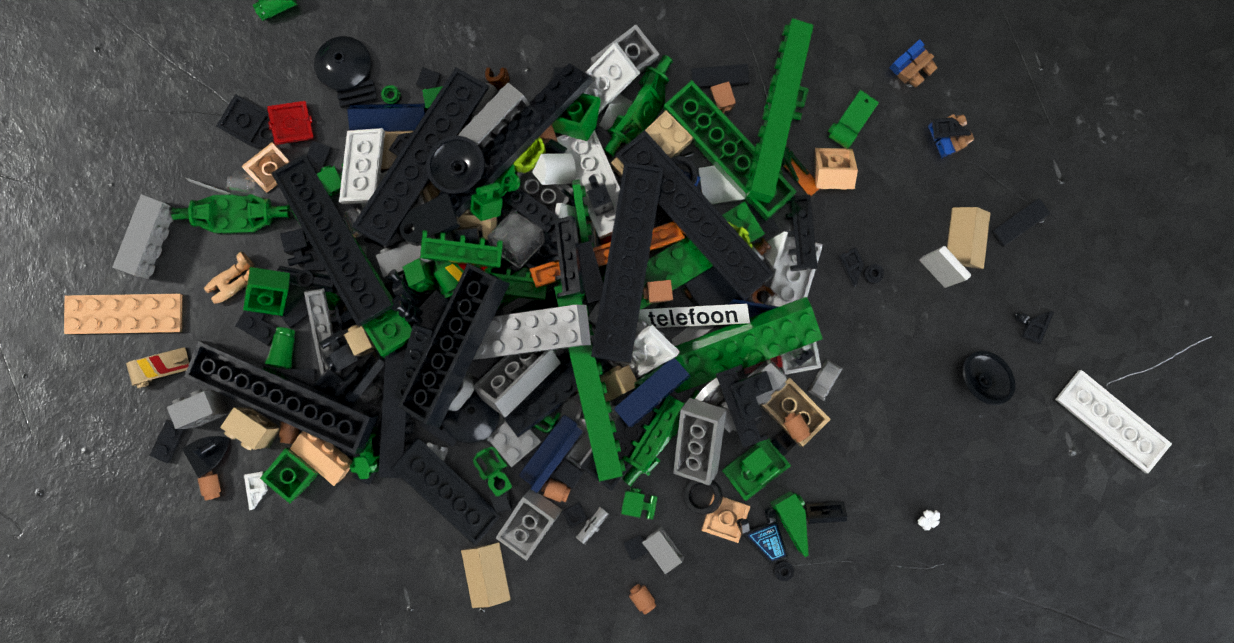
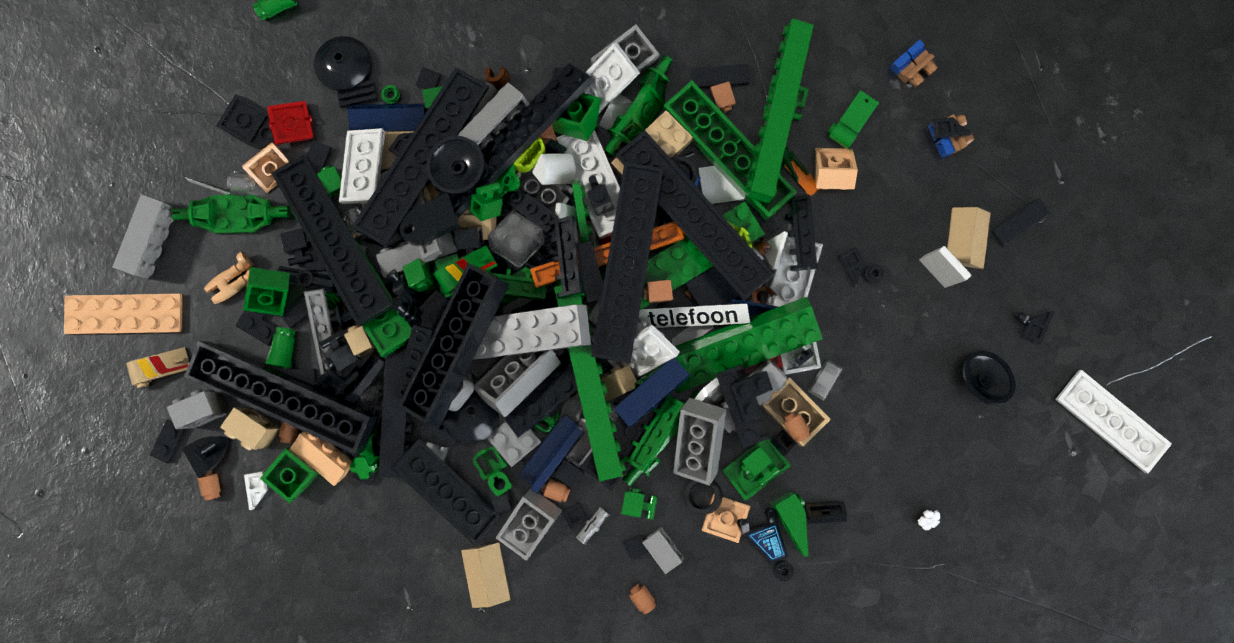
green hinge [420,230,503,268] -> none

